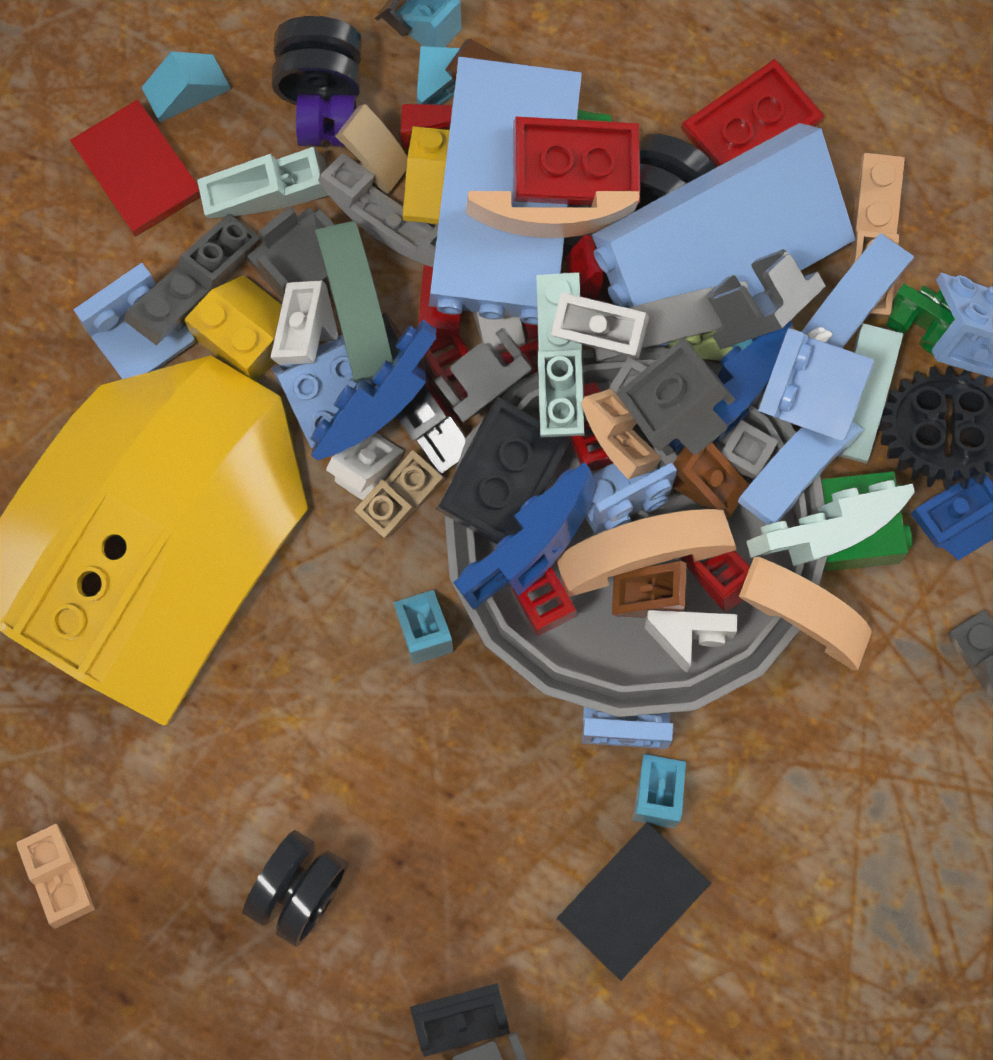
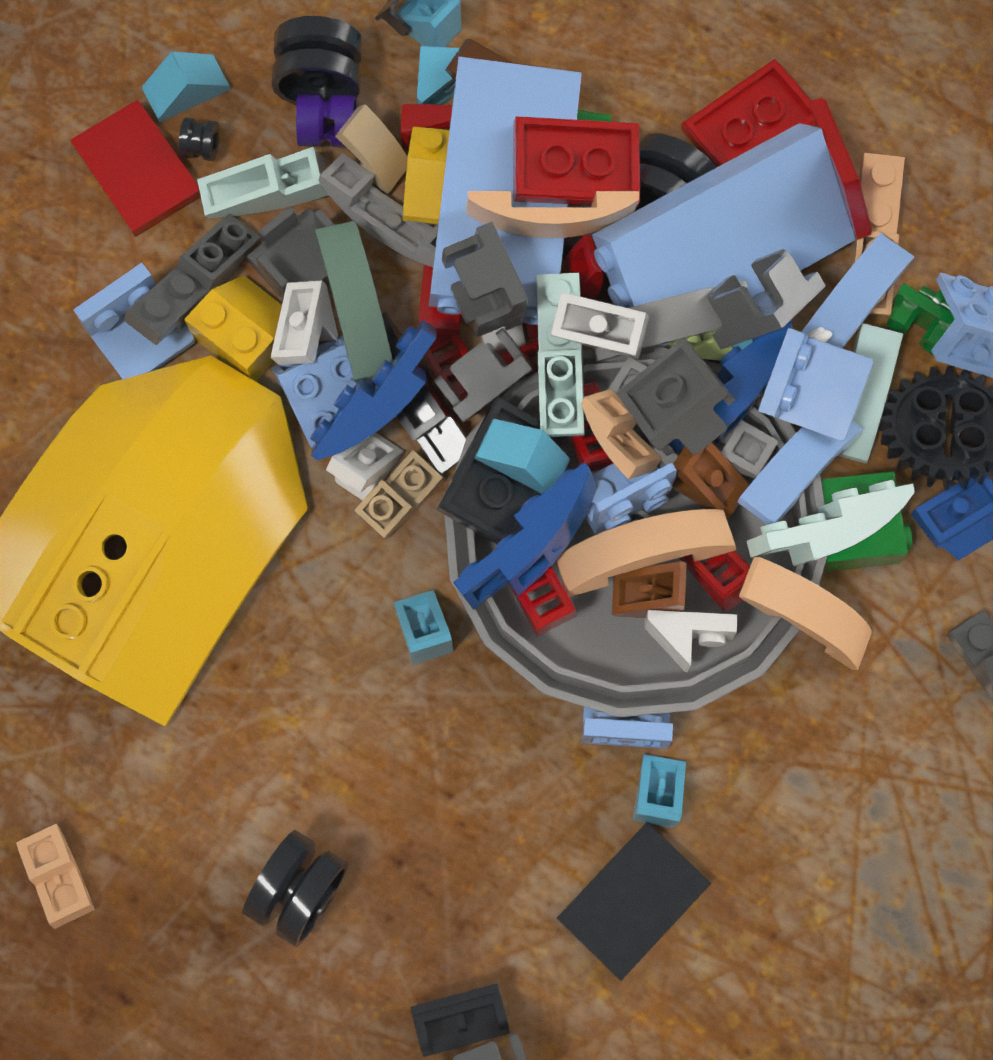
none -> black wheel [179,117,219,161]
none -> dark grey panel [441,222,529,337]
none -> medium azure slope [474,419,570,494]
none -> red tile [809,97,872,240]

